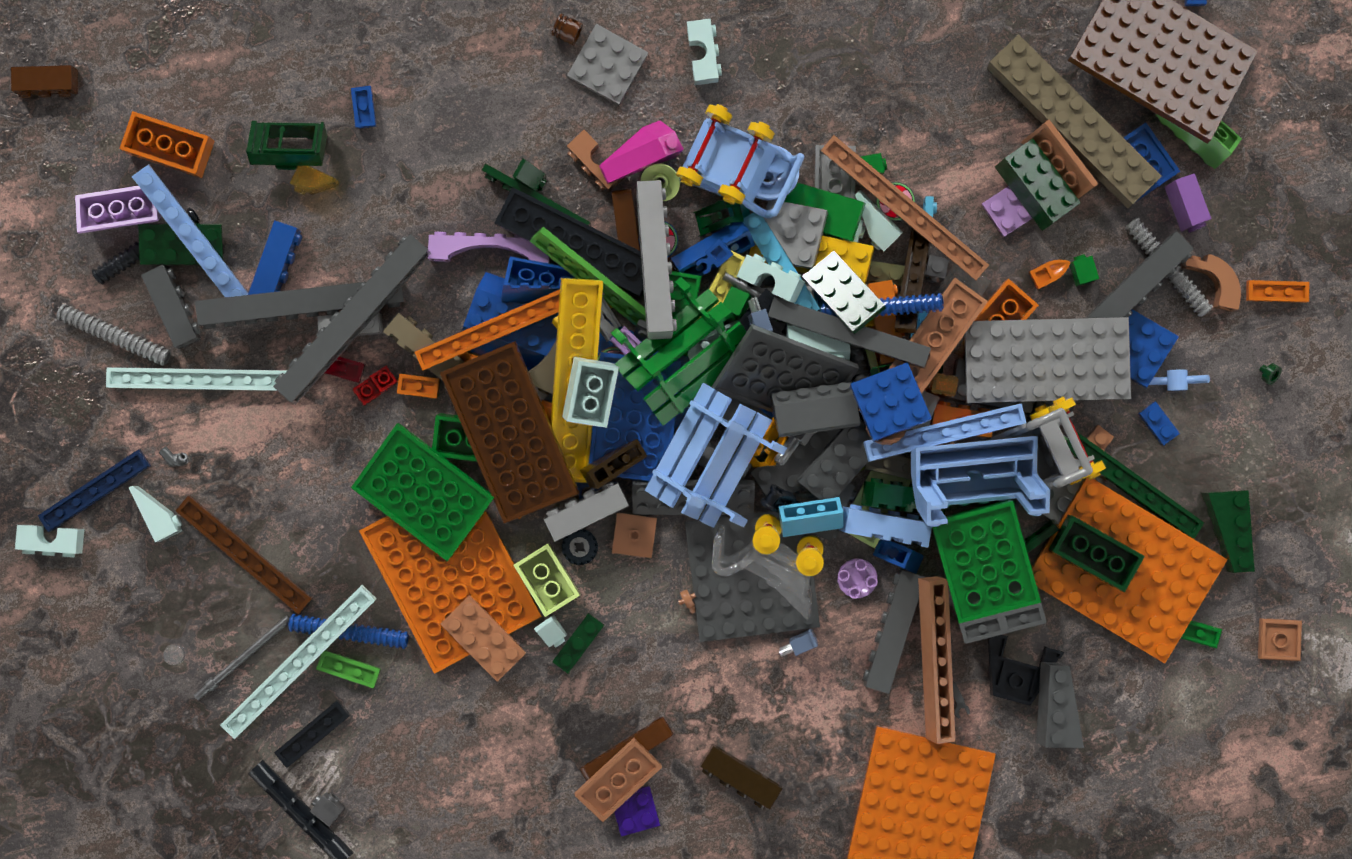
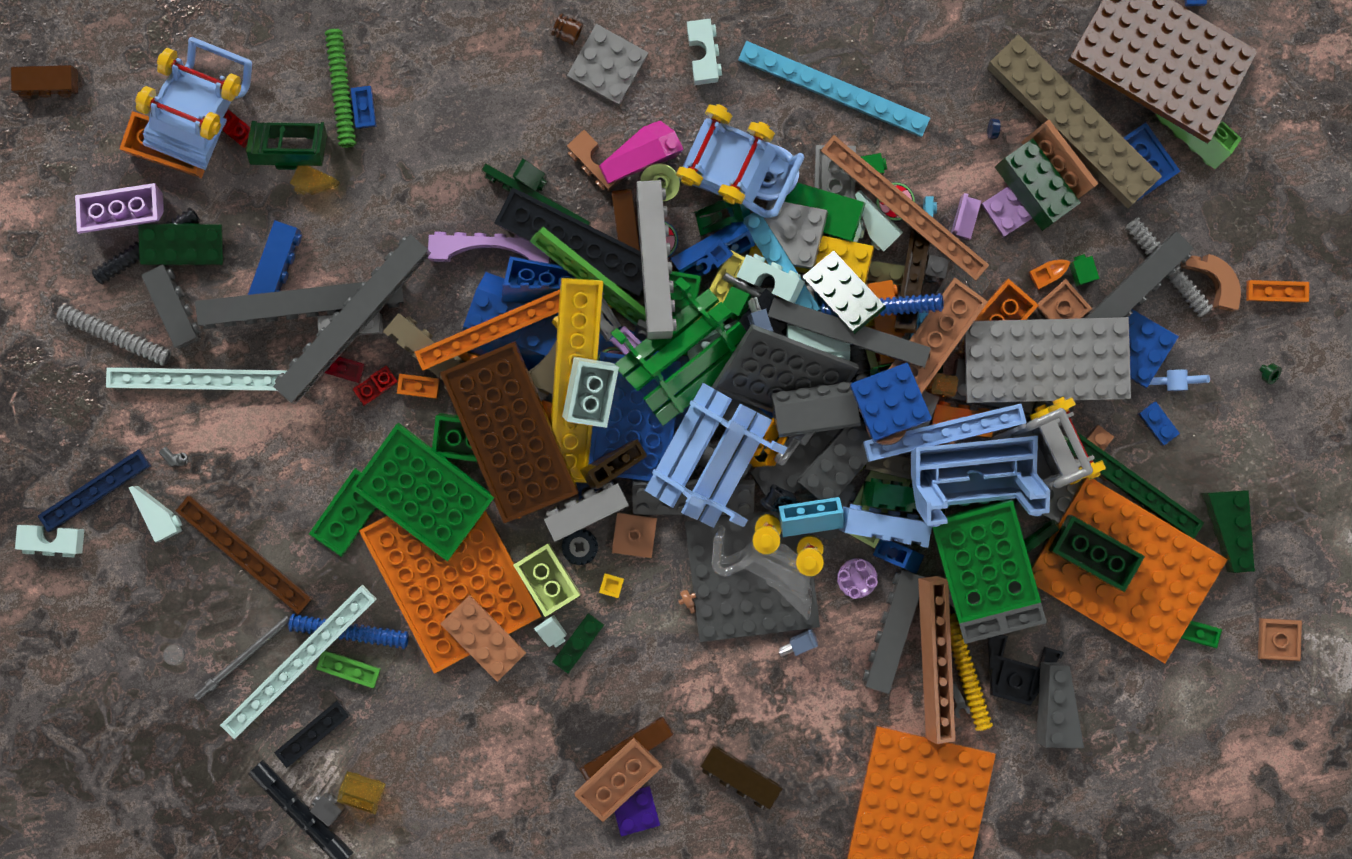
light blue plate [132,164,248,297] -> none
medium lavender brick [1165,173,1211,233] -> none
none -> light blue piece [135,37,252,170]
none -> red slope [222,109,250,148]
none -> green tile [309,468,377,557]
none -> bright green piece [325,29,356,148]
none -> clear yellow brick [337,771,386,814]
none -> yellow plate [599,573,624,598]
none -> medium azure plate [738,41,930,138]
none -> yellow piece [950,613,993,731]
none -> lavender panel [951,193,981,240]
none -> dark blue tile [987,118,1001,139]
none -> nougat plate [1037,279,1092,319]

